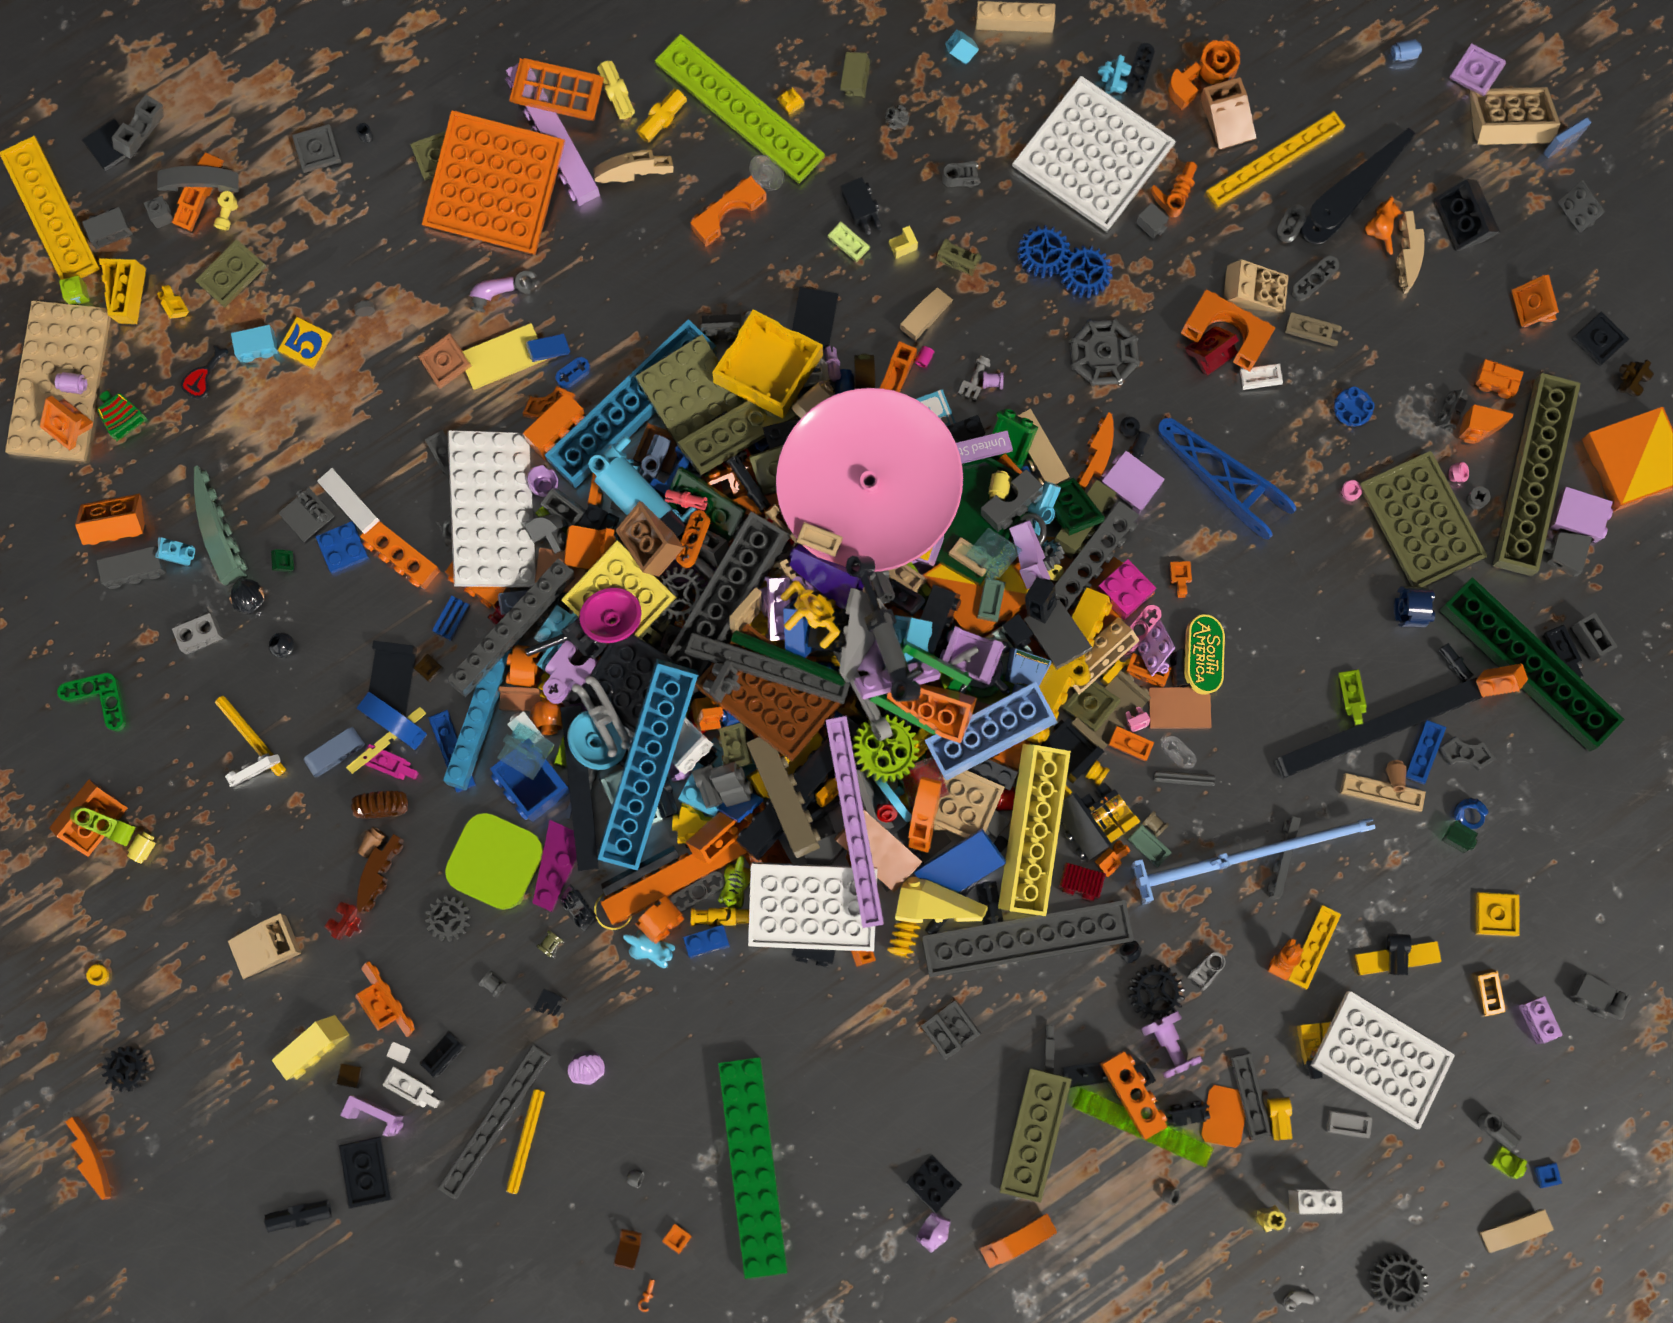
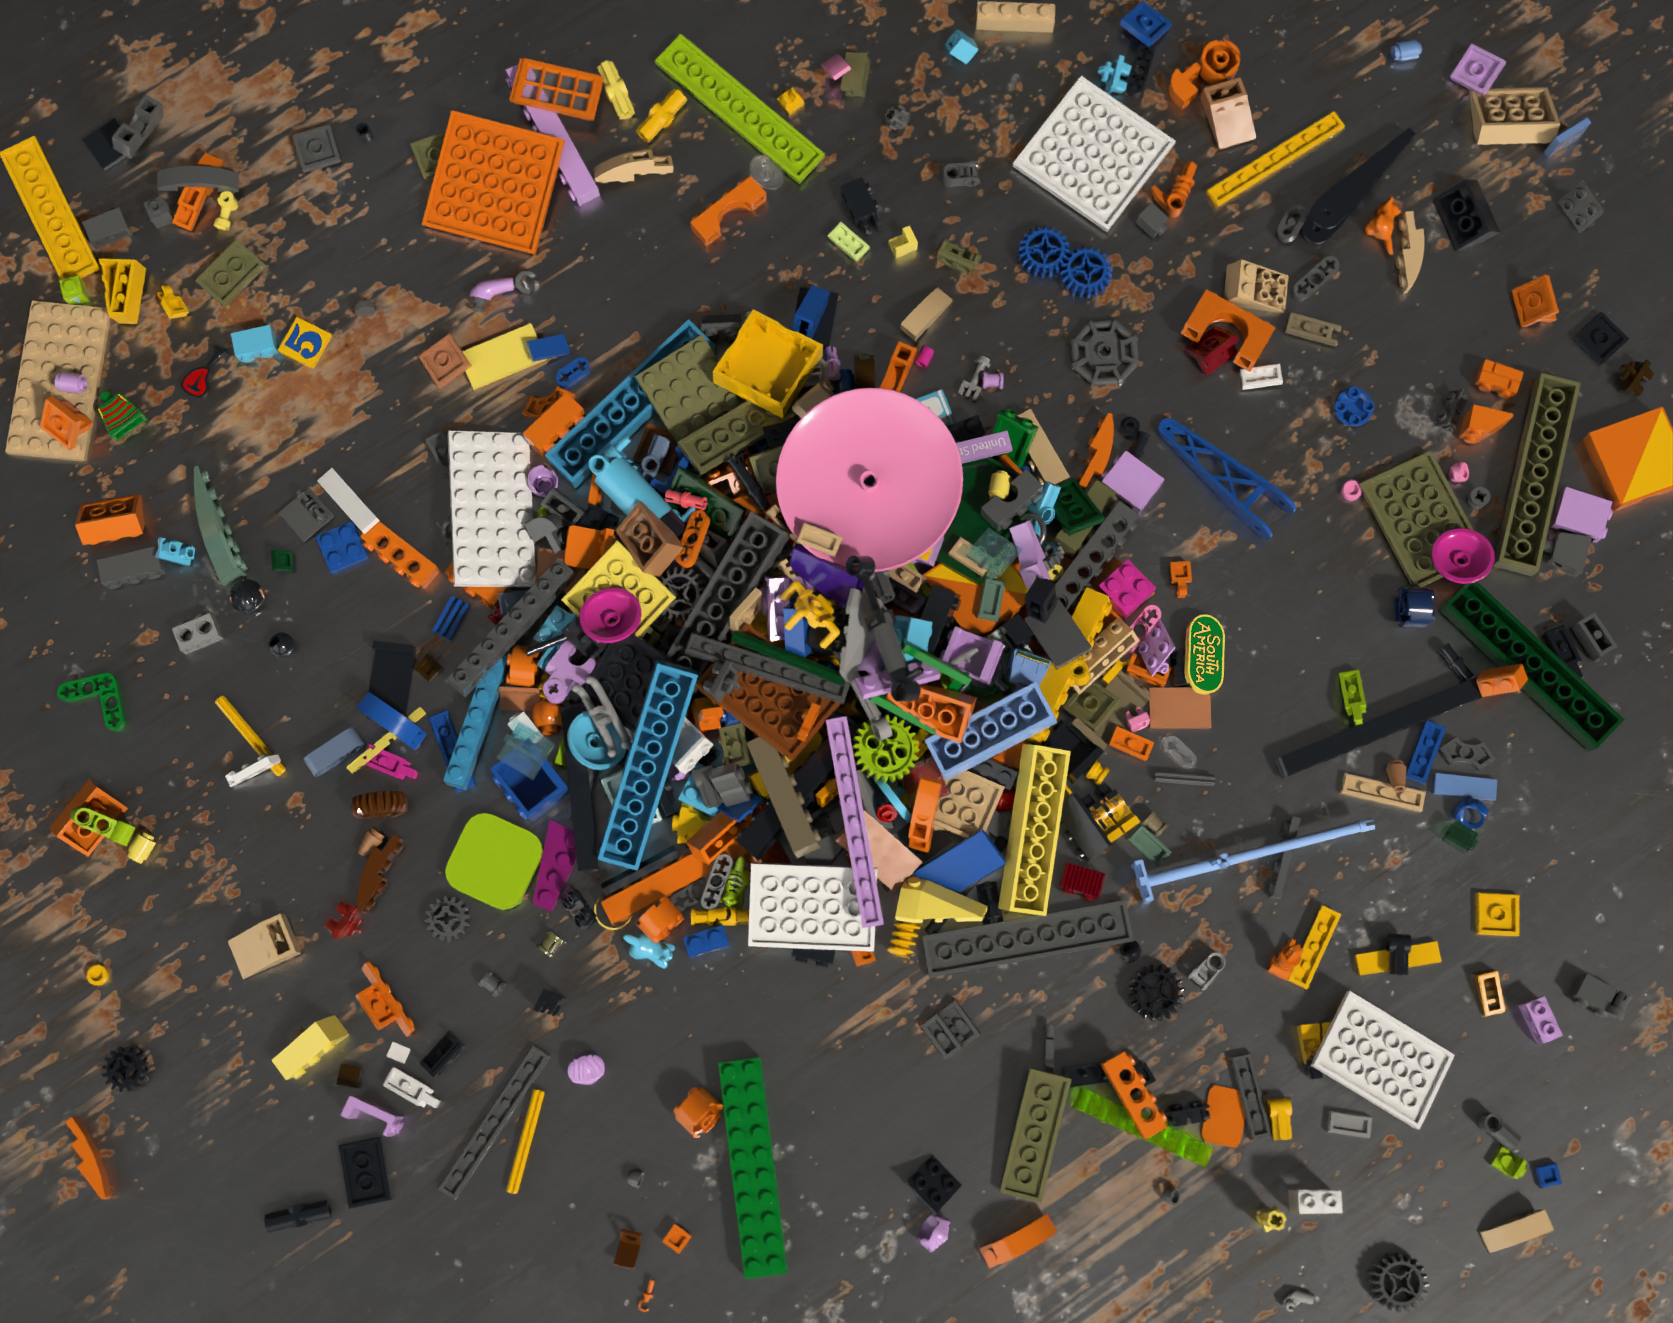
orange plate [1094,840,1131,878] -> none
lavender piece [1141,1011,1203,1079] -> none
none -> orange brick [673,1087,724,1138]
none -> dark grey beam [699,851,733,909]
none -> blue slope [792,285,830,339]
none -> orange plate [797,703,820,742]
none -> bright pink slope [821,54,851,80]
none -> blue plate [1120,1,1173,47]
none -> dark pink dish [1432,528,1495,584]
none -> medium blue tile [1433,773,1497,801]

